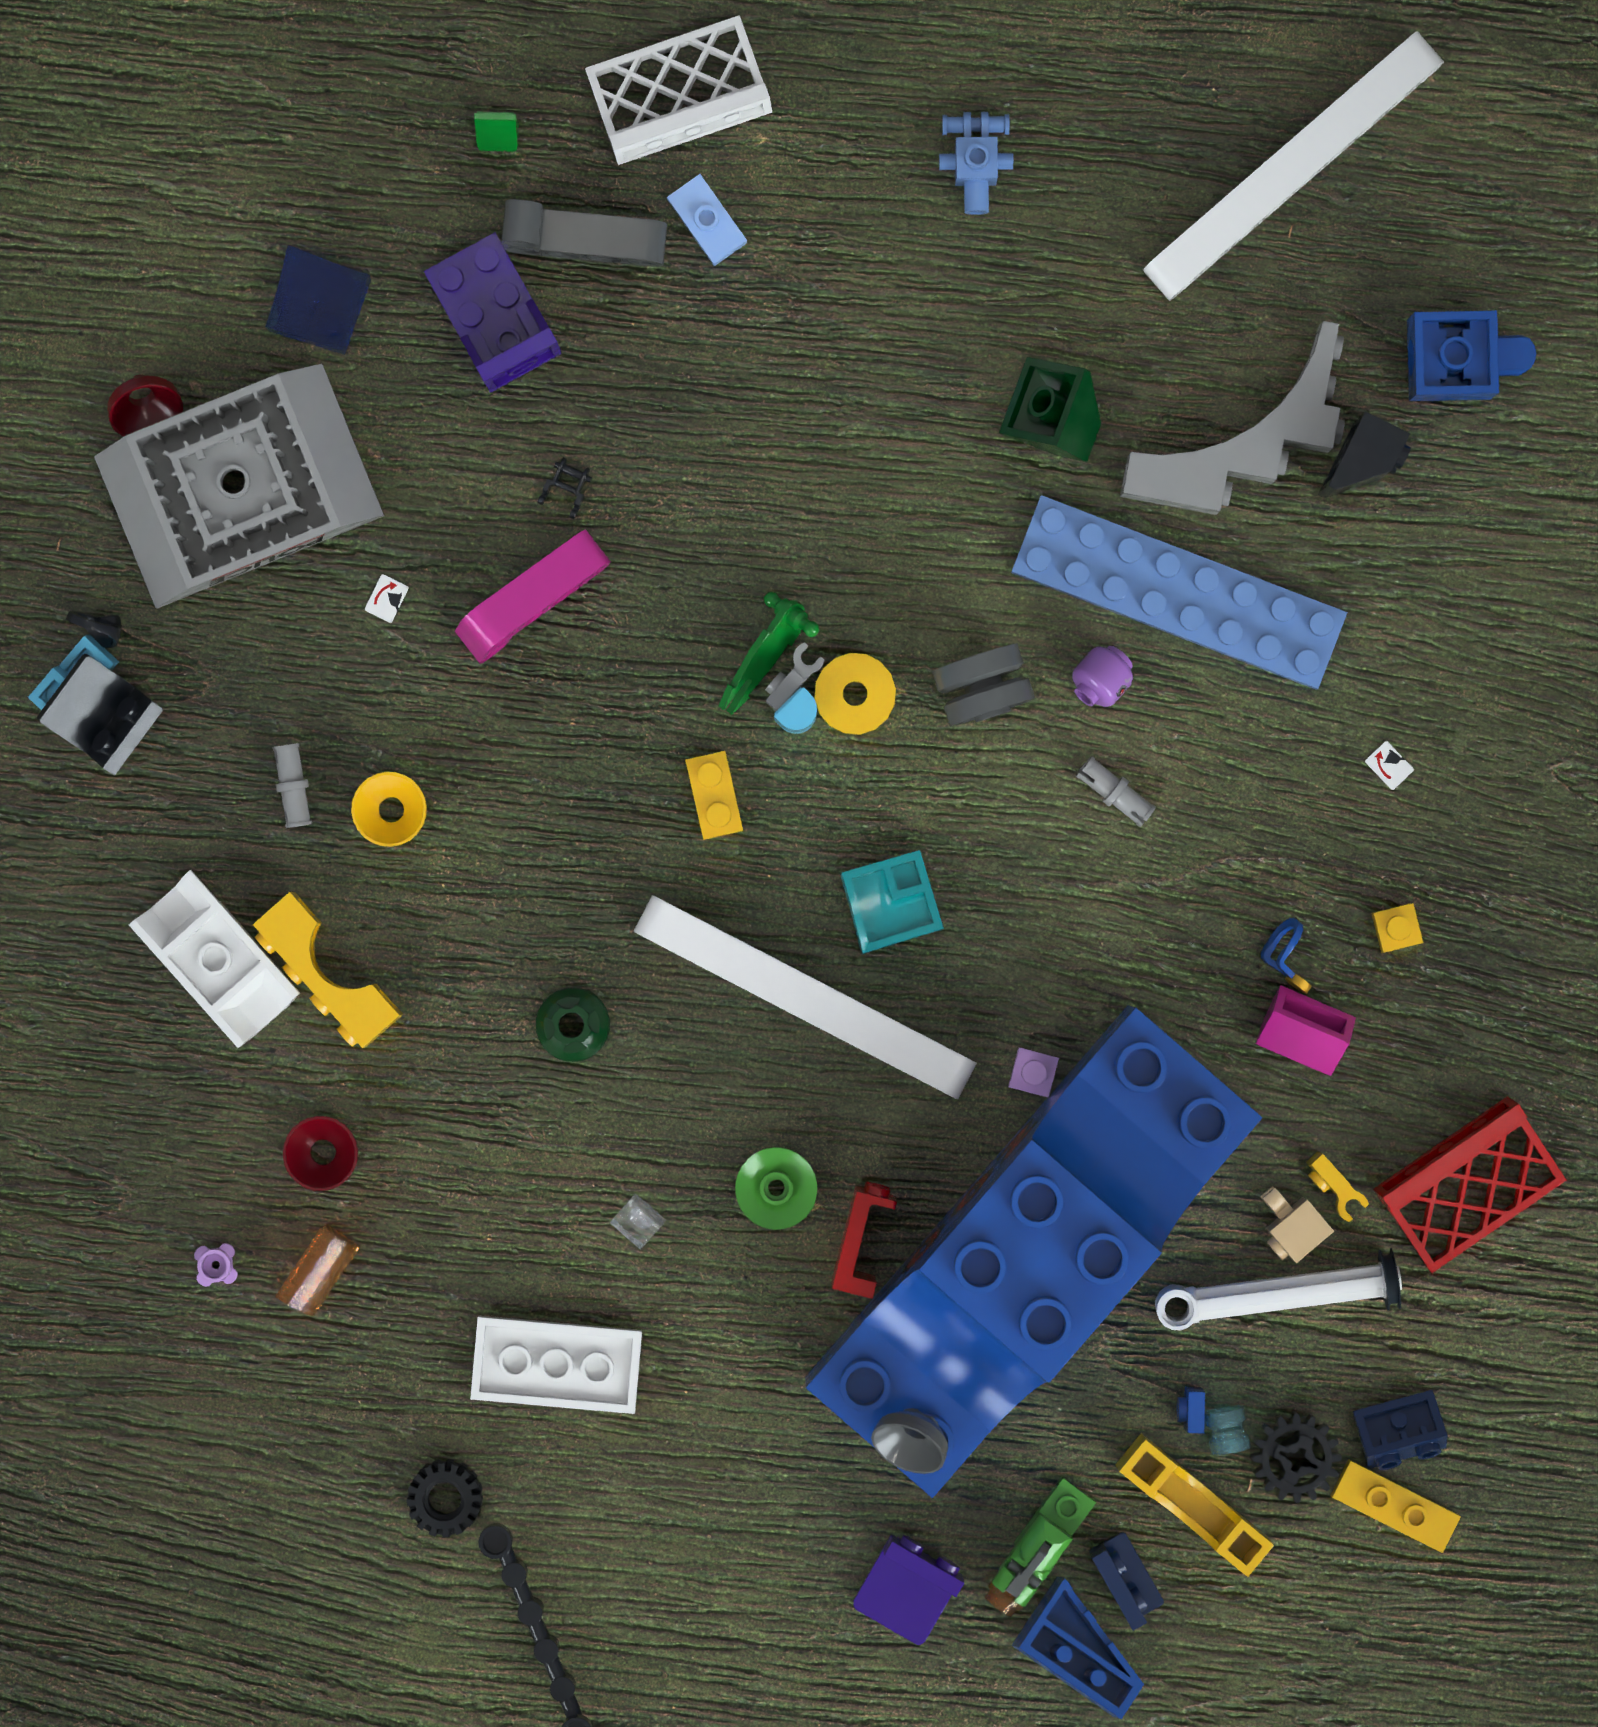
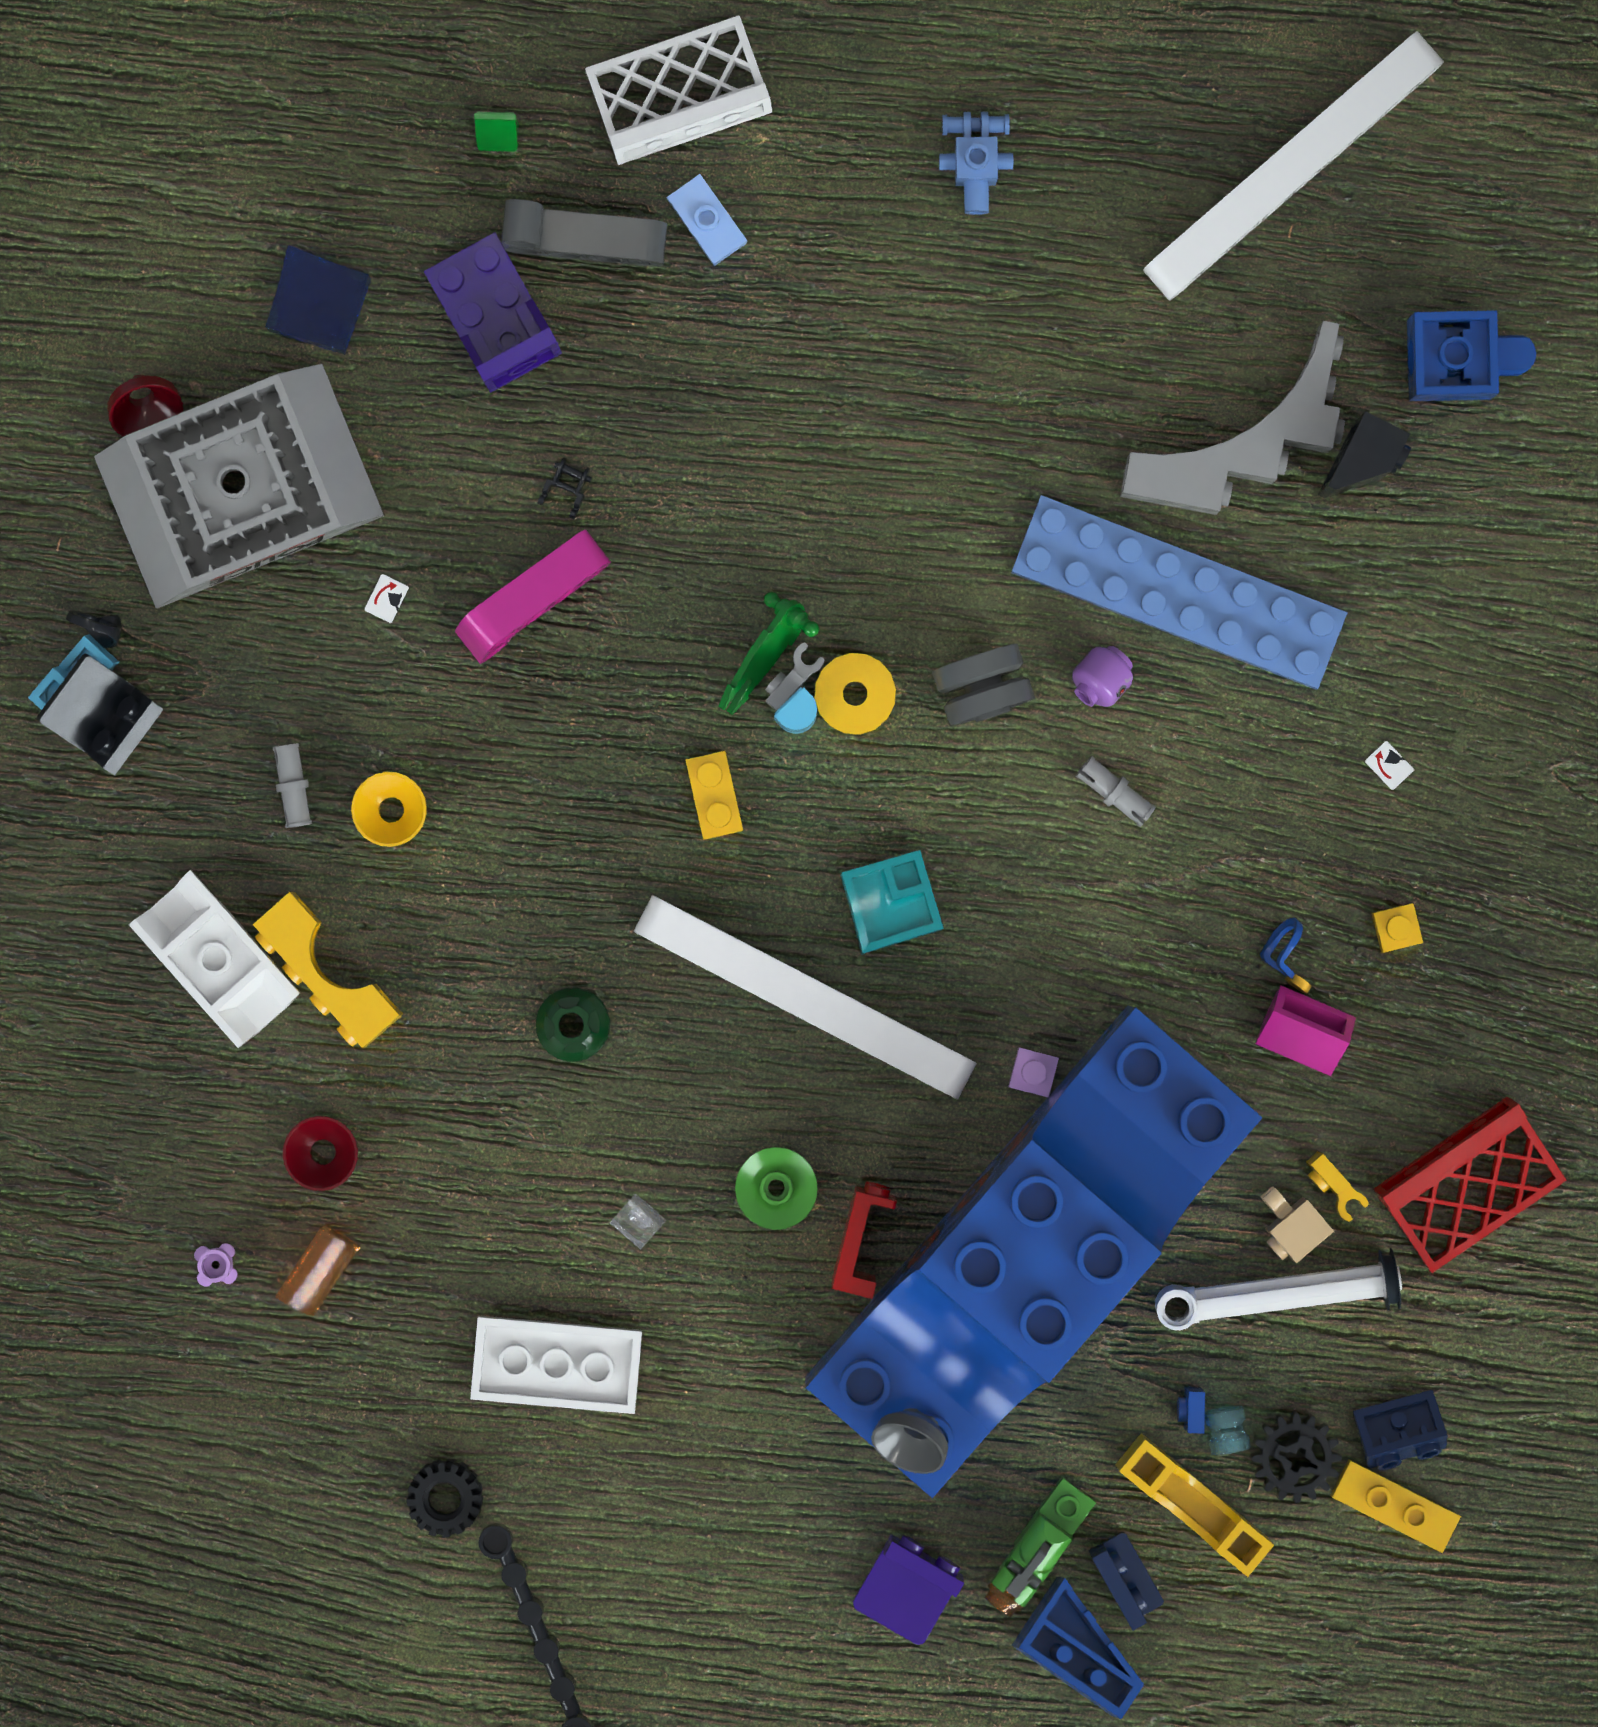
dark green slope [999,357,1101,462] -> none

